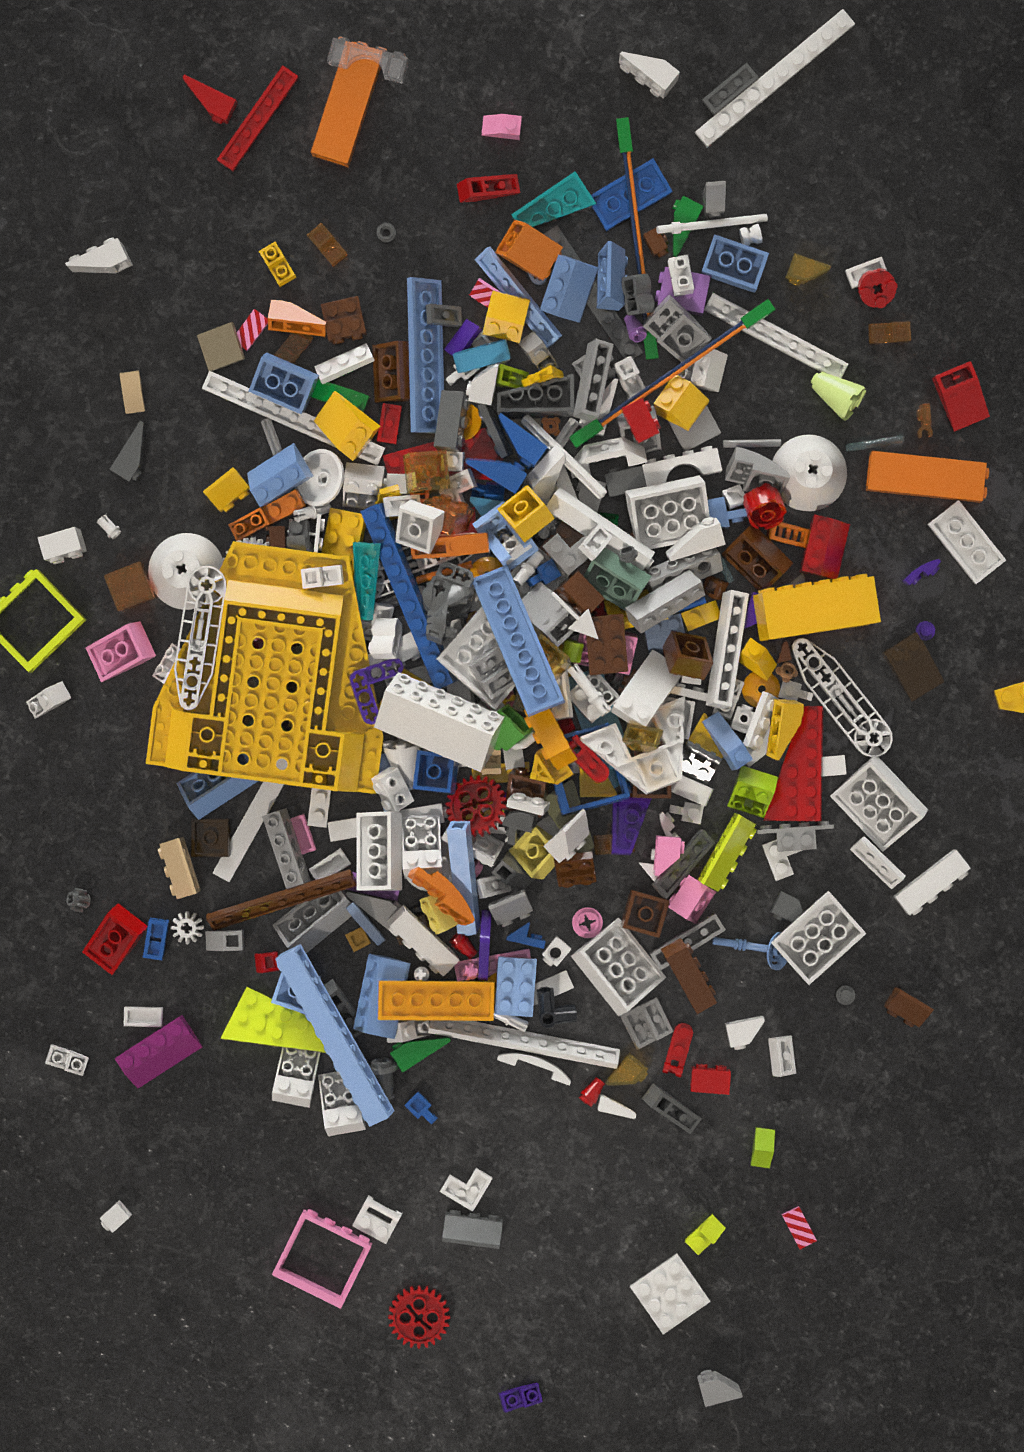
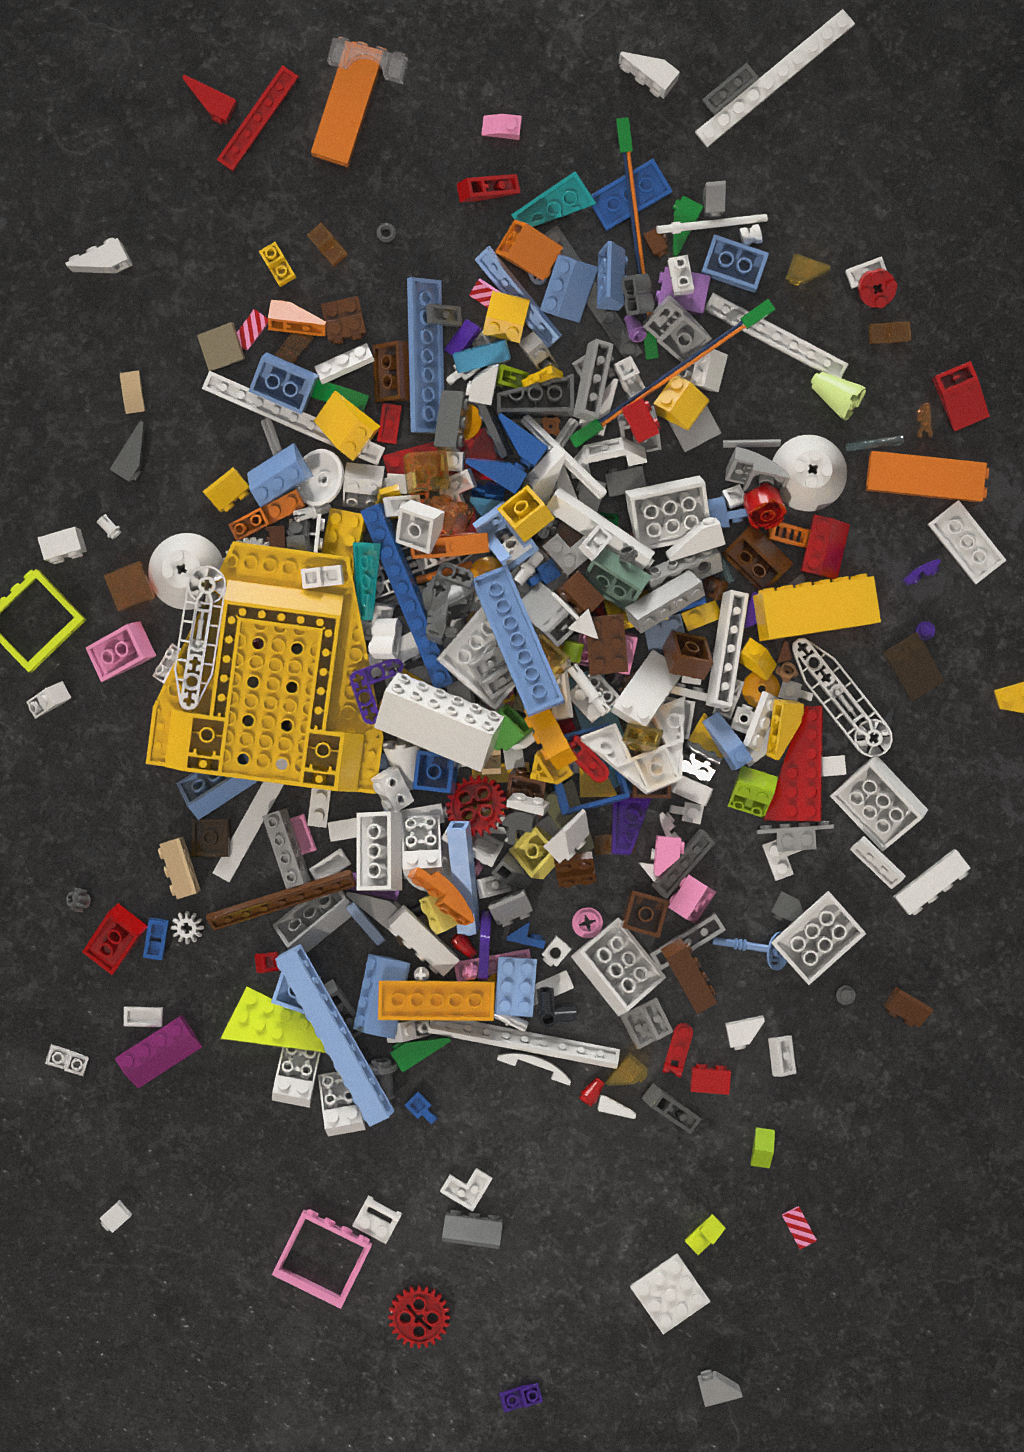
light grey slope [205,929,245,951] -> none
pearl gold plate [345,927,371,952] -> none
white arch [642,446,722,486] -> none
neon yellow slope [697,813,757,892] -> none

